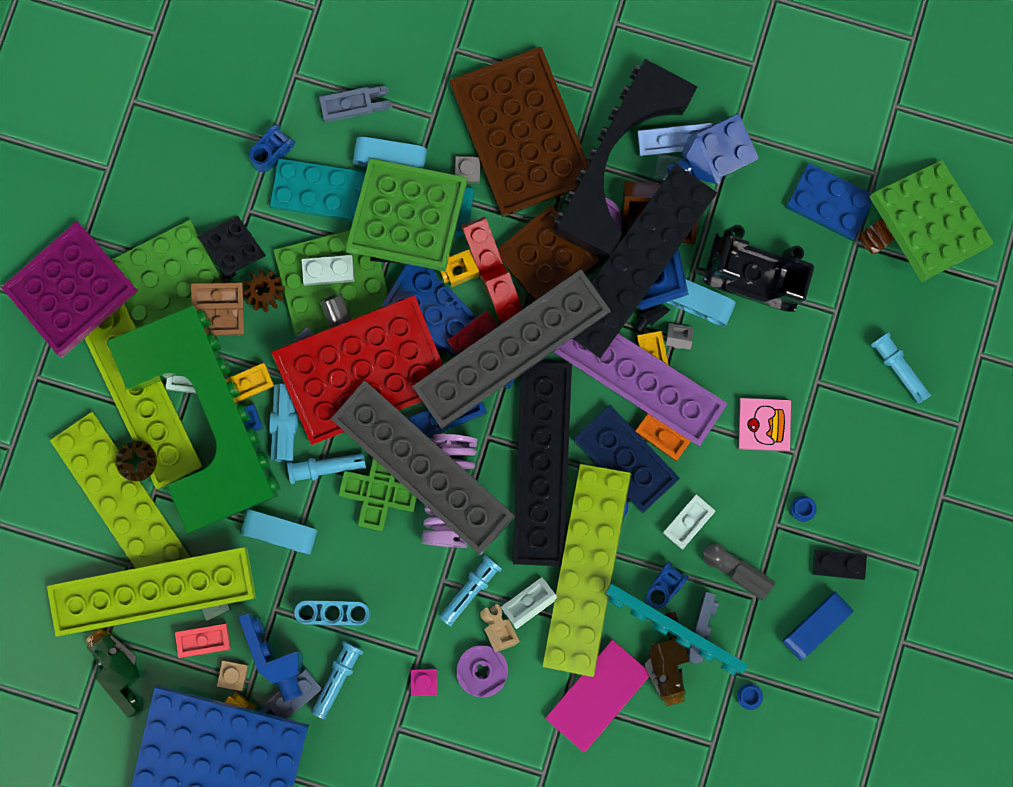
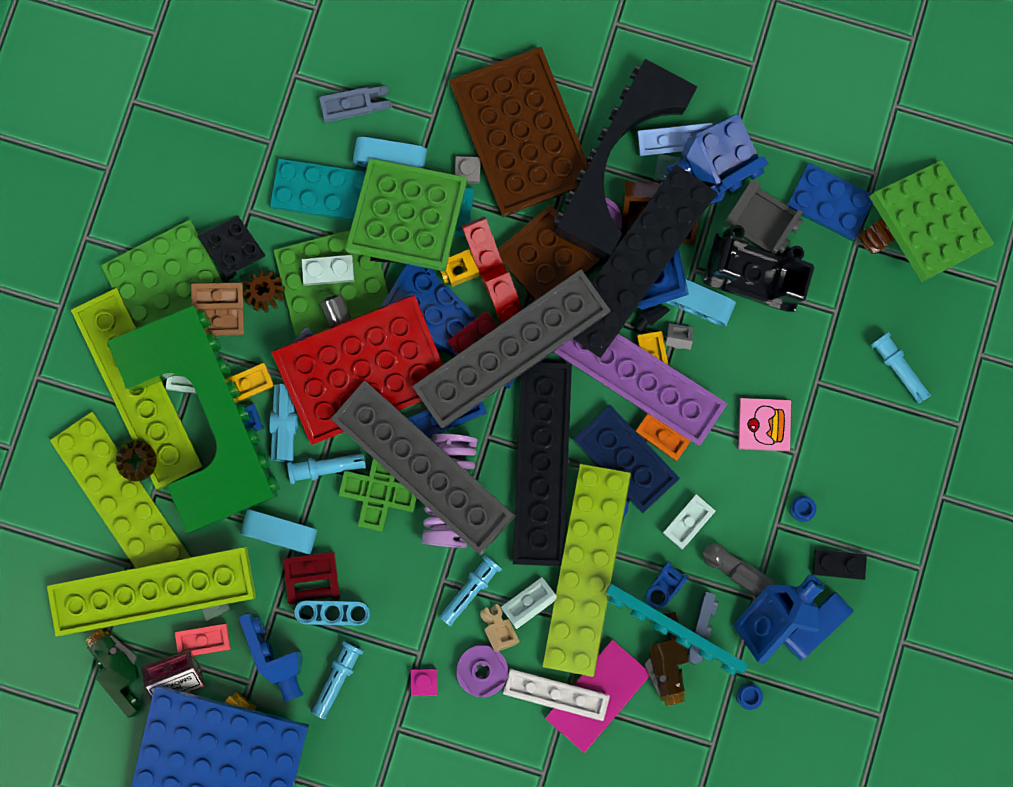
magenta plate [1,221,138,358] -> none
tan plate [217,661,249,691] -> none
blue piece [249,124,296,172] -> none
sand blue hinge [259,669,323,719] -> none
none -> clear pink brick [141,649,205,698]
none -> dark red plate [283,552,340,605]
none -> white tile [503,669,610,722]
none -> blue hinge [710,156,769,206]
none -> dark grey panel [723,179,803,254]
none -> blue plate [733,574,825,664]

